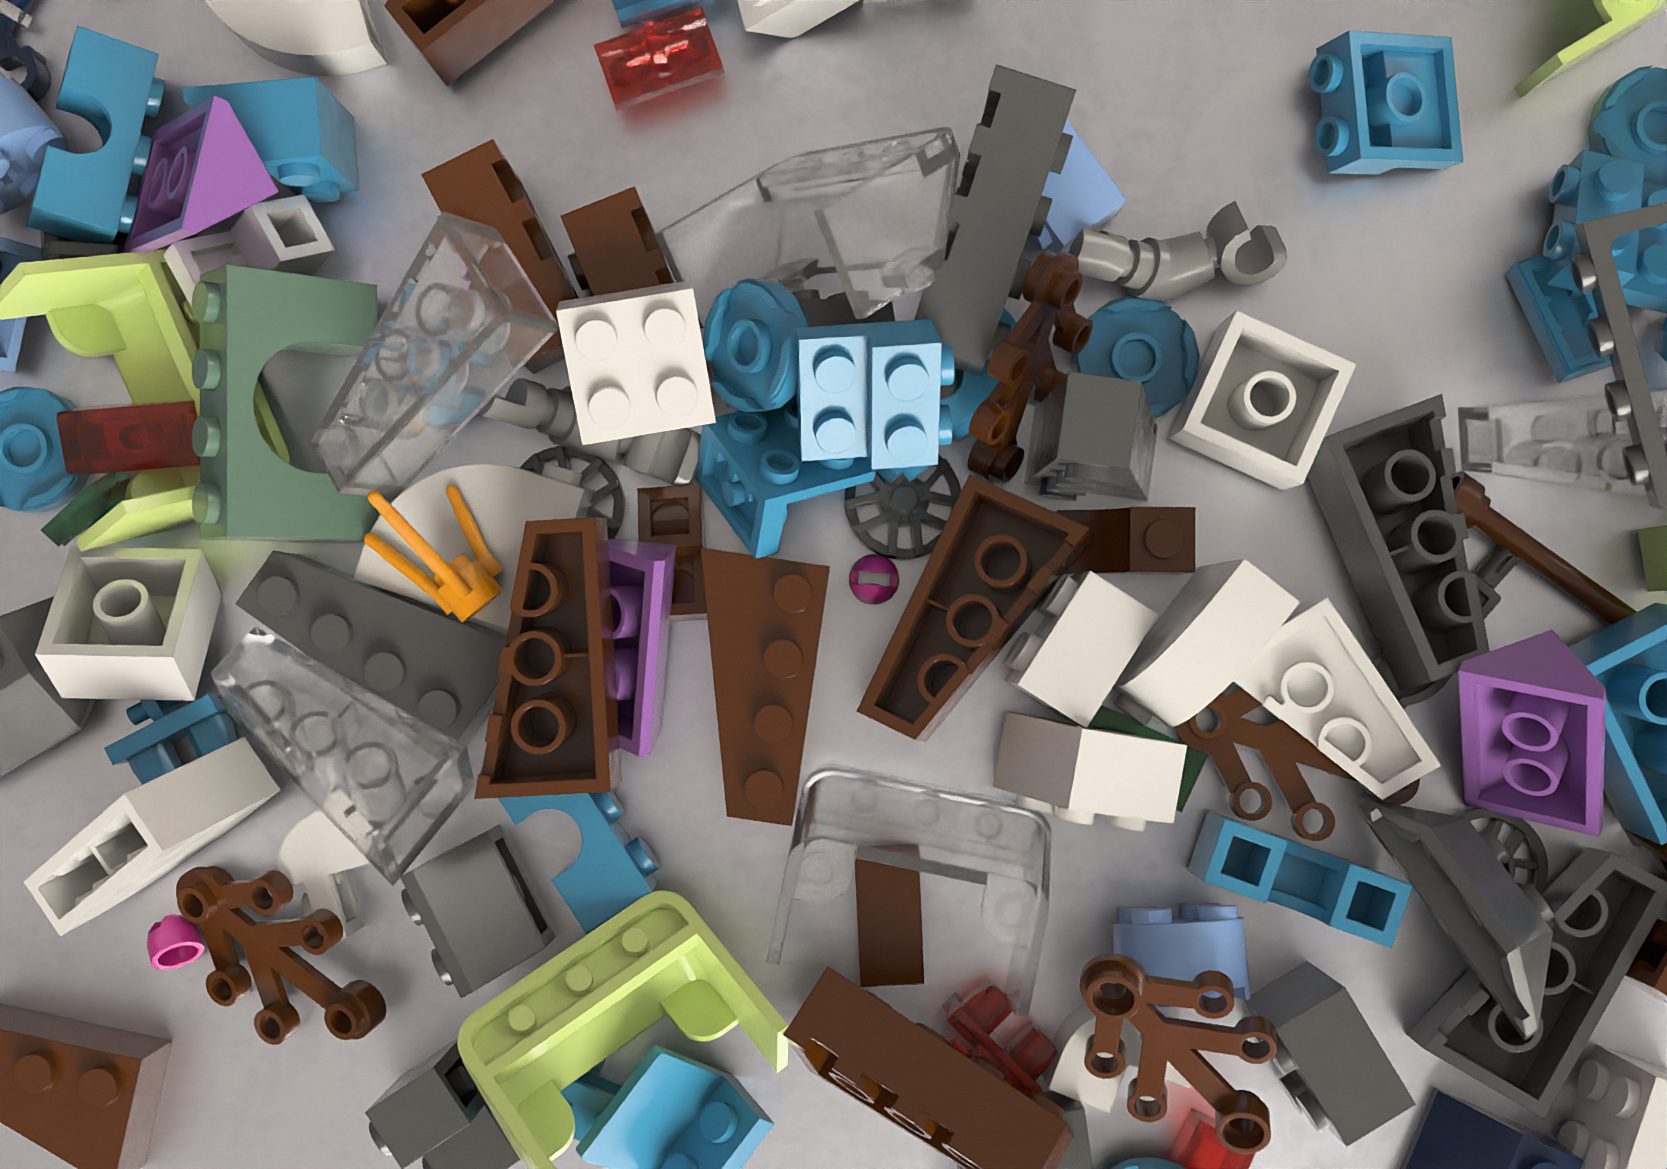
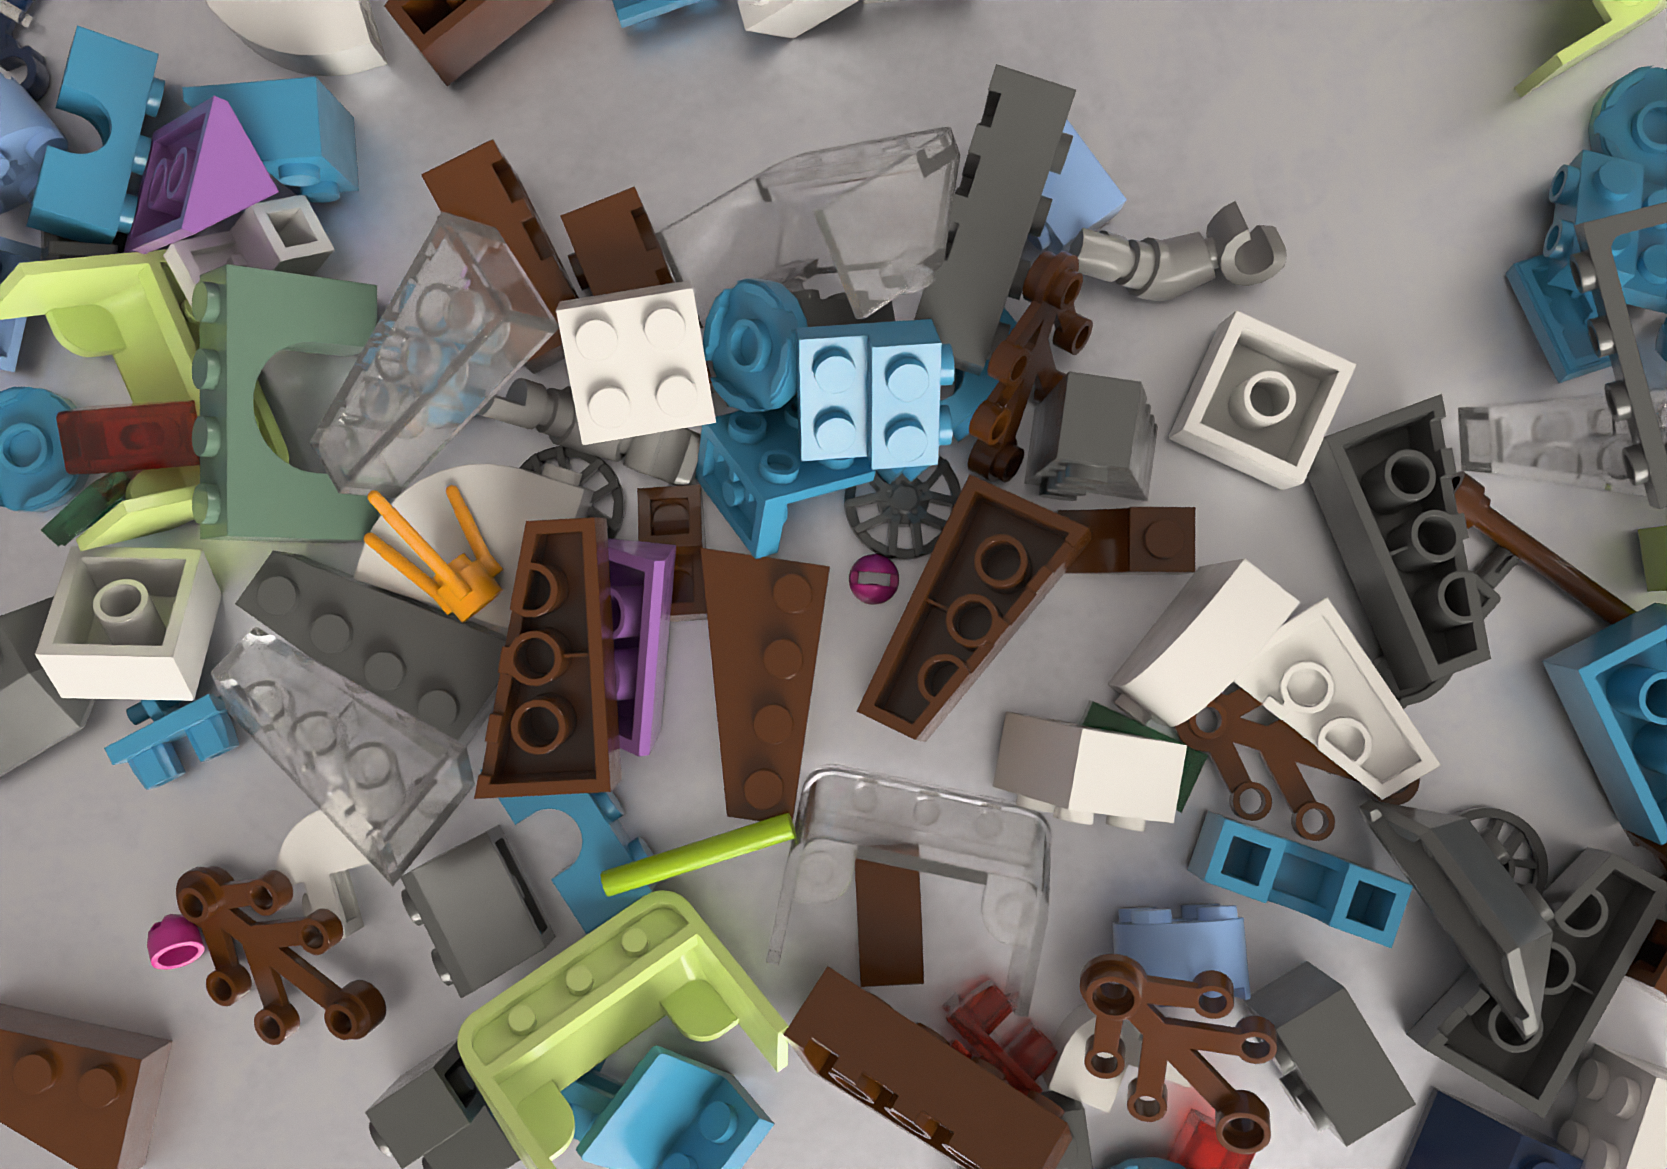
white brick [23,737,280,936] -> none
clear red hips [594,7,724,110] -> none
white brick [1003,571,1159,728] -> none
dark azure tile [1071,296,1200,419] -> none
dark azure plate [1308,30,1463,175] -> none
medium lavender slope [1458,630,1606,837] -> none
none -> lime bar [600,813,796,897]

